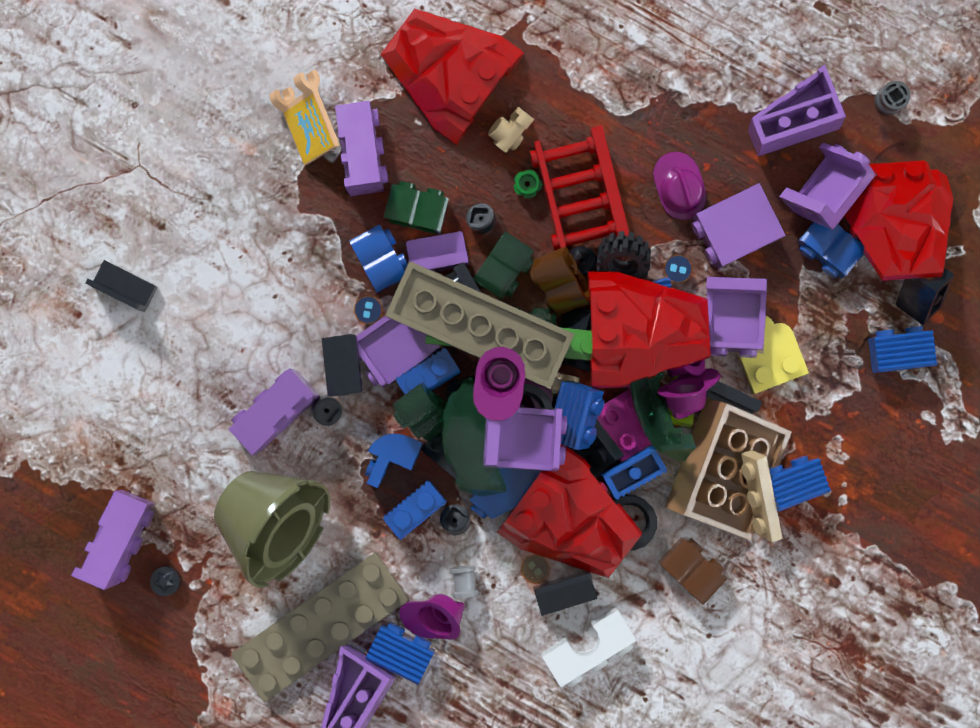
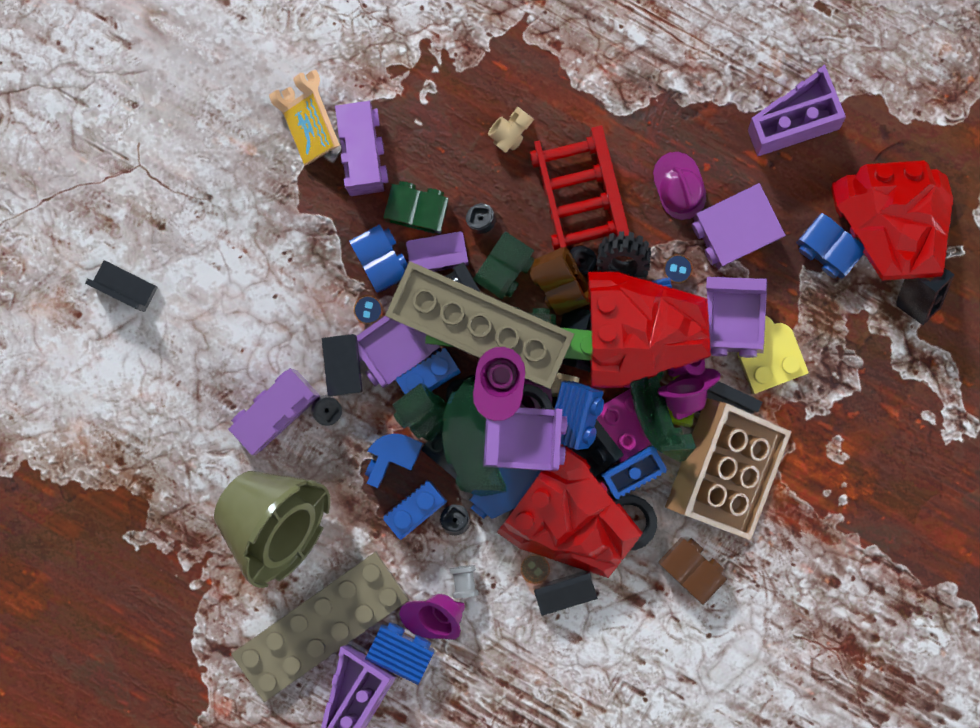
medium lavender wedge [71,490,154,590] -> none
black tile [150,566,182,596] -> none
red wedge [381,8,524,146] -> none
green plate [514,170,542,198] -> none
white arch [541,607,637,687] -> none
tan plate [741,450,783,543] -> none
blue brick [769,455,831,512] -> none
medium lavender panel [779,143,876,230] -> none
blue brick [868,326,937,373] -> none
dark grey wheel [874,81,910,116] -> none

